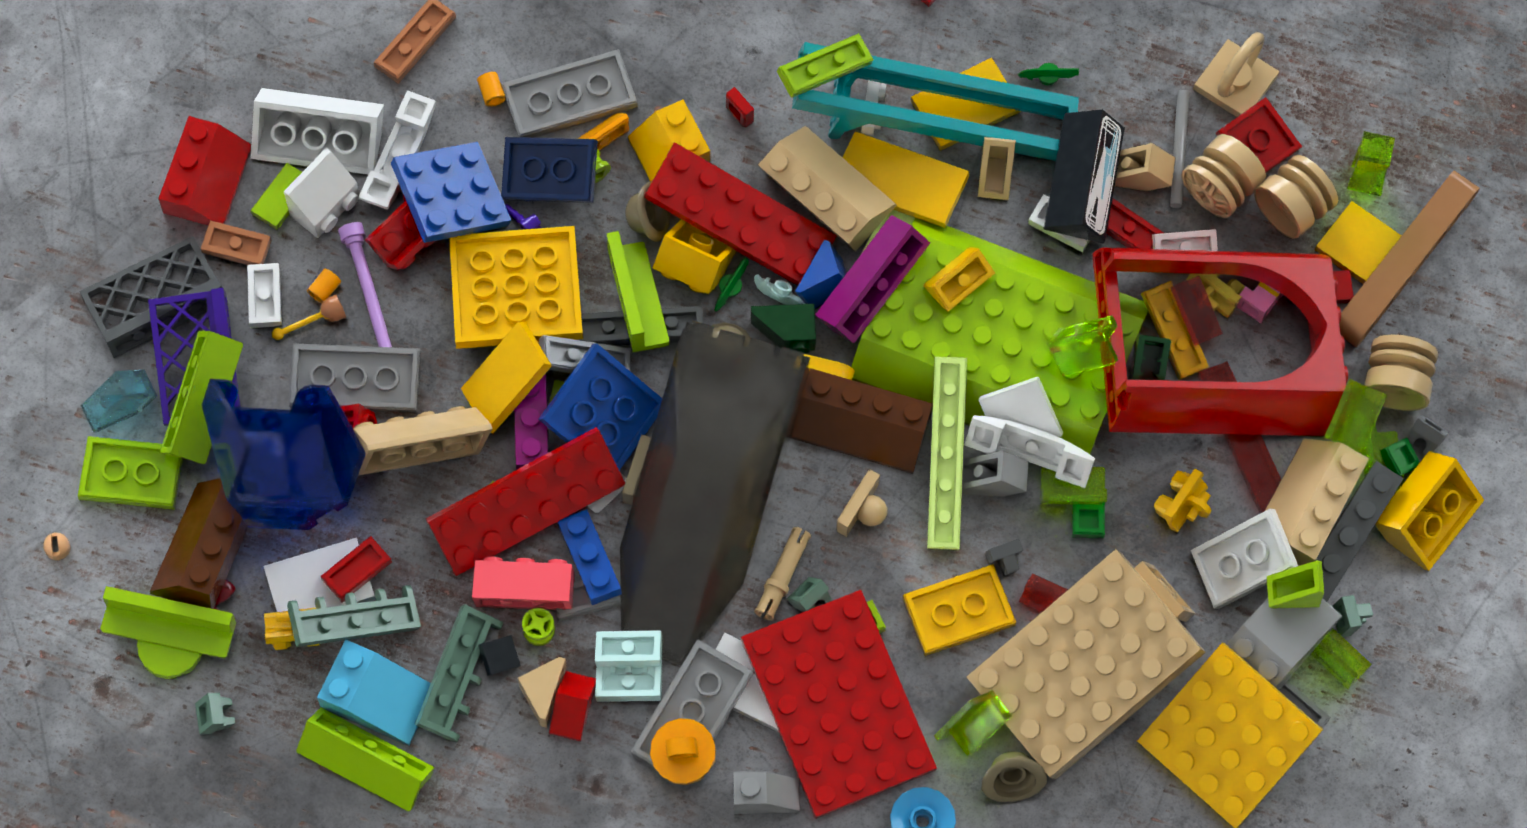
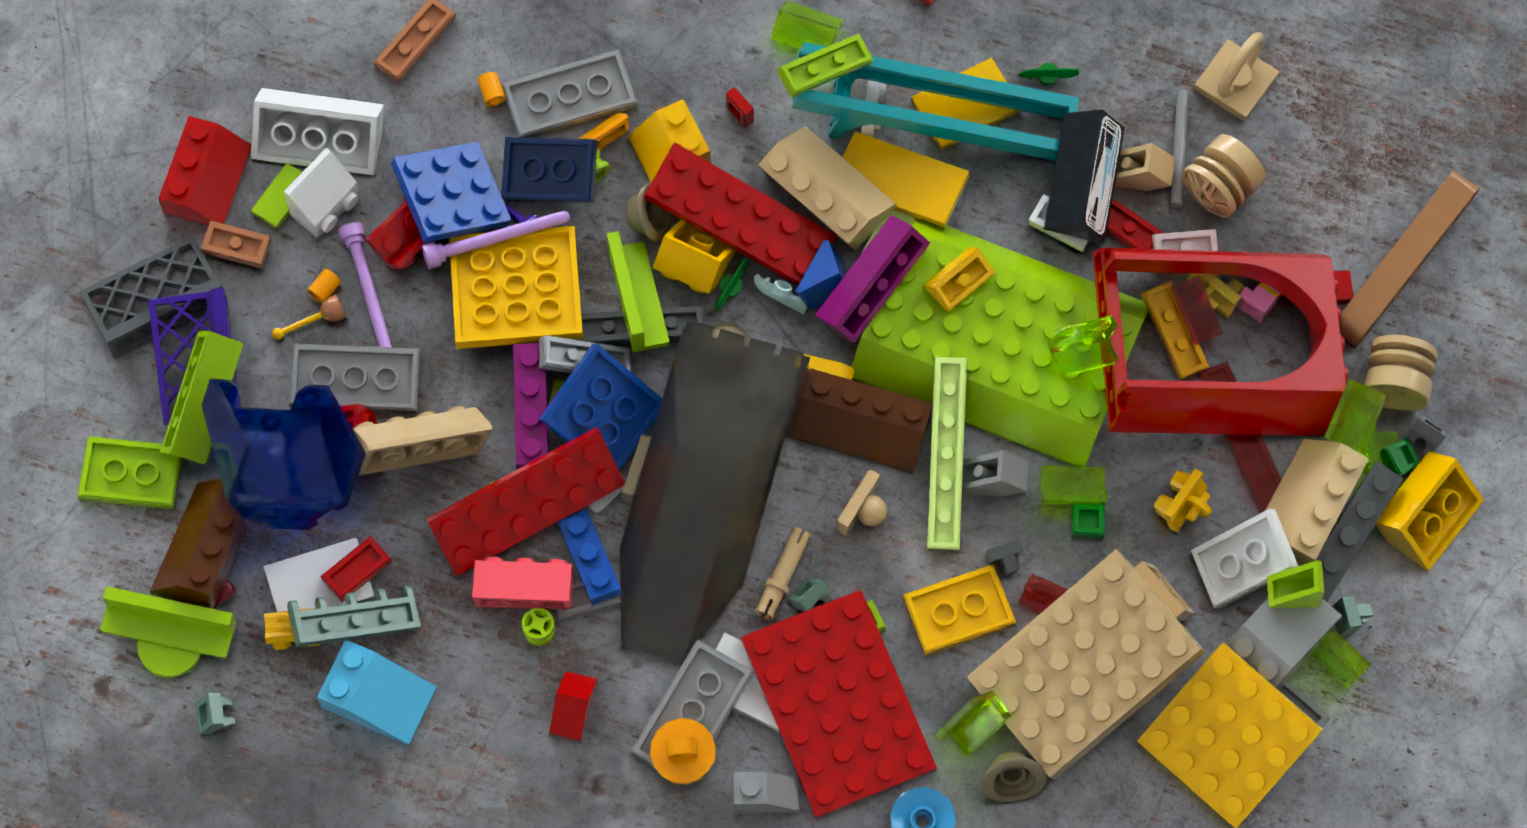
light nougat hinge [43,532,71,560] -> none
clear light blue slope [81,369,157,432] -> none
white plate [247,263,282,328] -> none
lime panel [296,707,435,811] -> none
white slope [358,90,436,210] -> none
sand green hinge [415,604,503,742] -> none
yellow tile [461,321,552,434] -> none
black tile [478,635,521,676] -> none
tan slope [518,657,567,728] -> none
light aqua slope [595,631,662,702] -> none
dark green slope [751,304,816,355] -> none
white slope [964,415,1095,488] -> none
tan slope [977,137,1016,200] -> none
white tile [979,376,1063,437] -> none
dark green torso [1129,334,1171,380] -> none
red tile [1215,97,1302,173] -> none
tan wheel [1254,155,1339,239] -> none
yellow tile [1315,201,1402,284] -> none
clear neon green window [1347,131,1395,196] -> none
none -> lavender piece [422,211,570,269]
none -> clear neon green panel [771,1,844,49]

